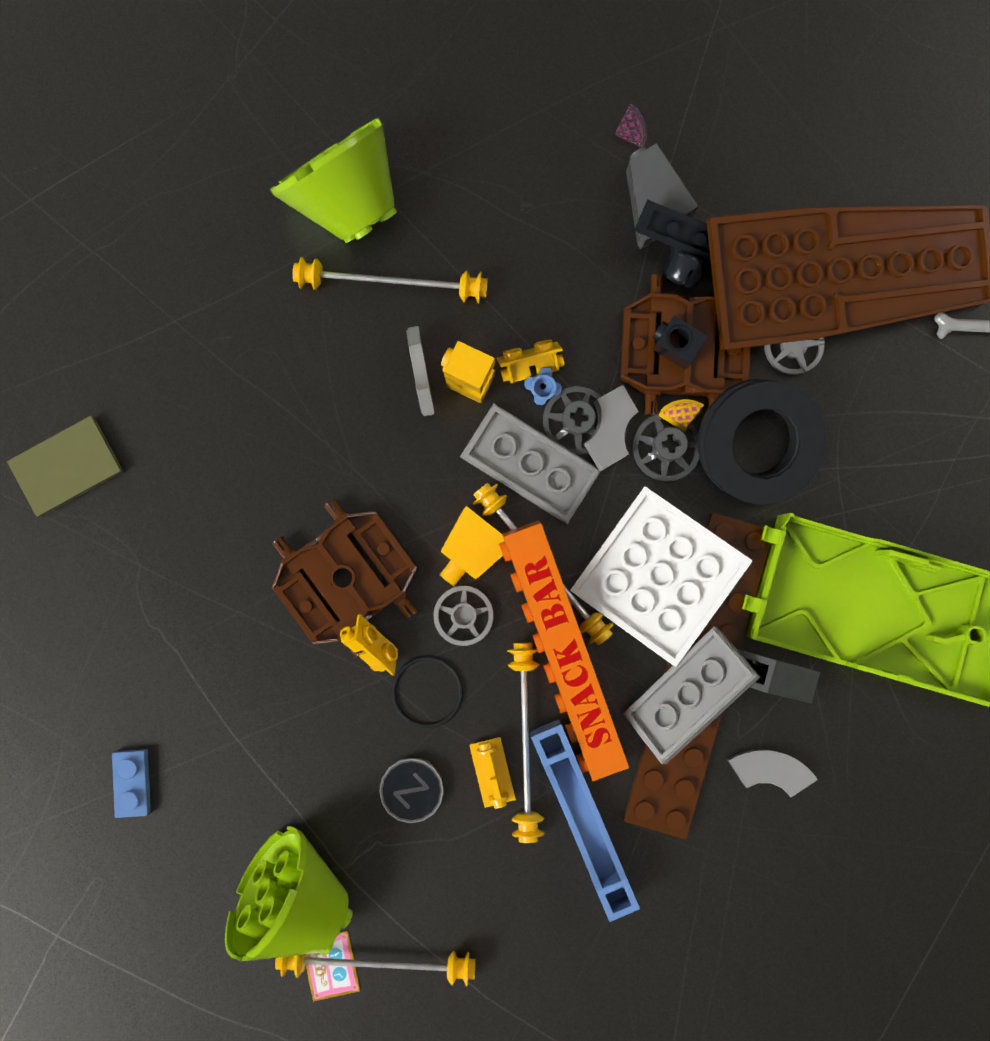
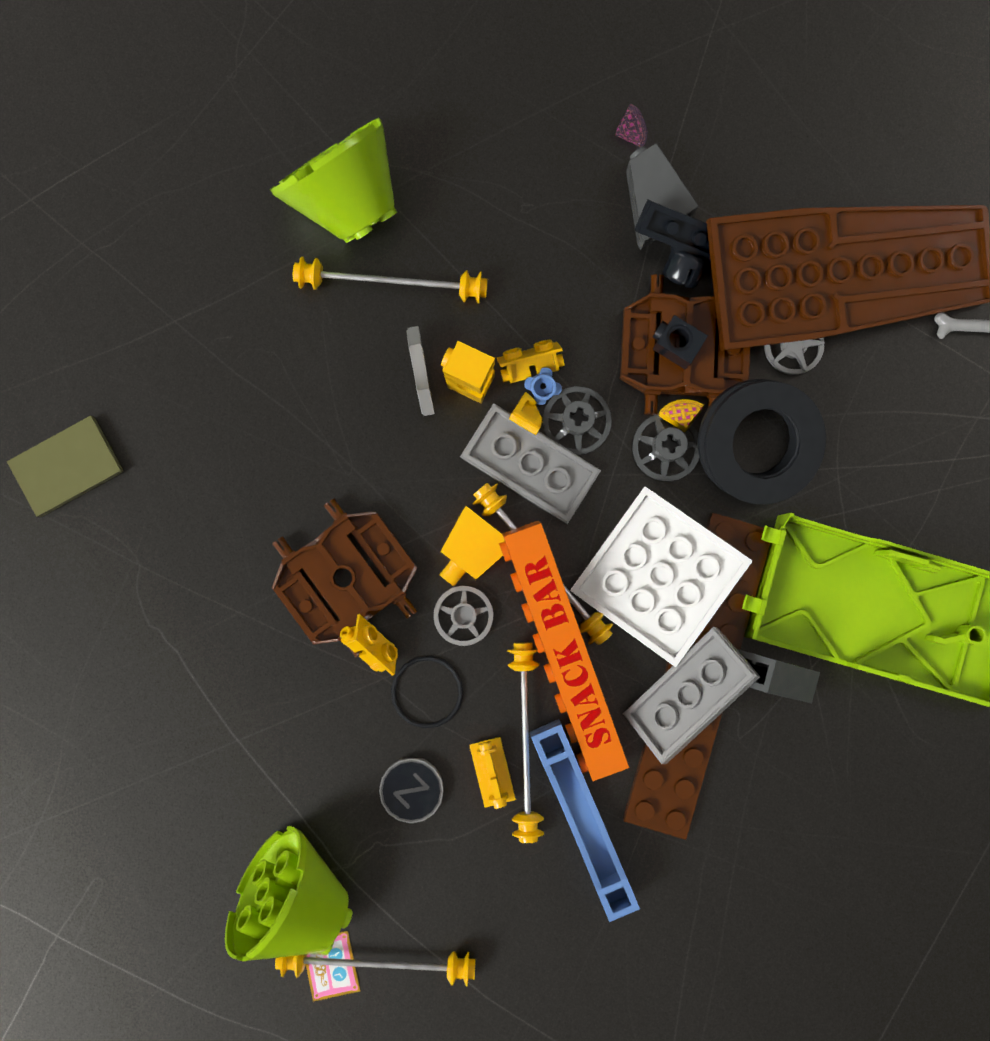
medium blue plate [112,749,151,818] -> none
light grey tile [584,385,639,471] -> none
light grey tile [727,749,818,797] -> none
none -> yellow tile [509,392,542,435]

